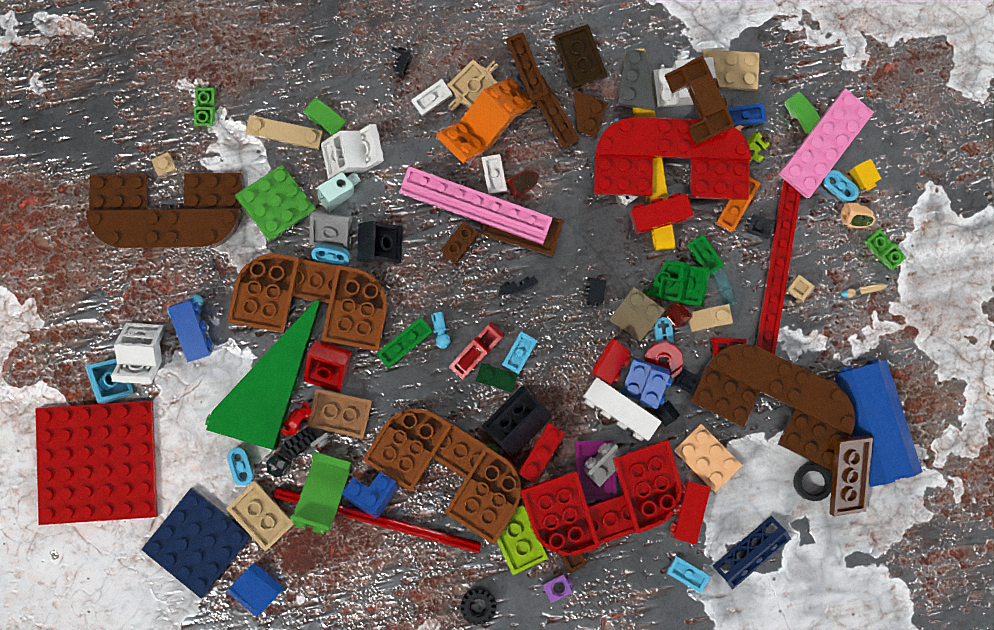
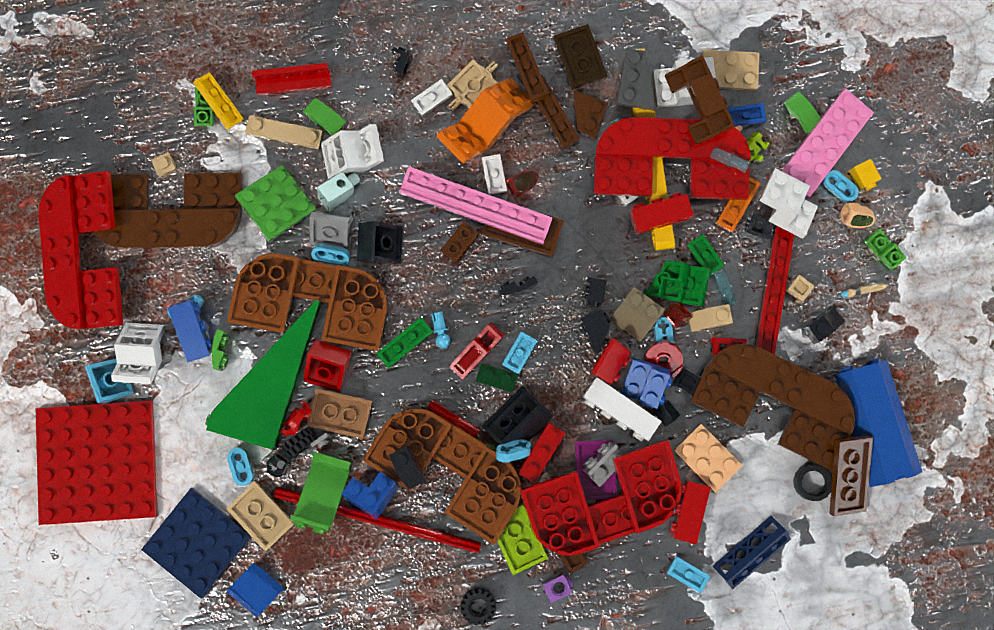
none -> red plate [39,171,123,329]
none -> yellow plate [193,72,244,130]
none -> bright green slope [212,329,229,371]
none -> red fence [252,63,332,96]
none -> black slope [389,446,426,490]
none -> red axle [427,401,479,437]
none -> medium azure beam [496,439,531,463]
none -> black slope [579,309,611,355]
none -> clear light blue axle [710,147,750,173]
none -> white bracket [759,168,818,239]
none -> black slope [802,306,845,344]

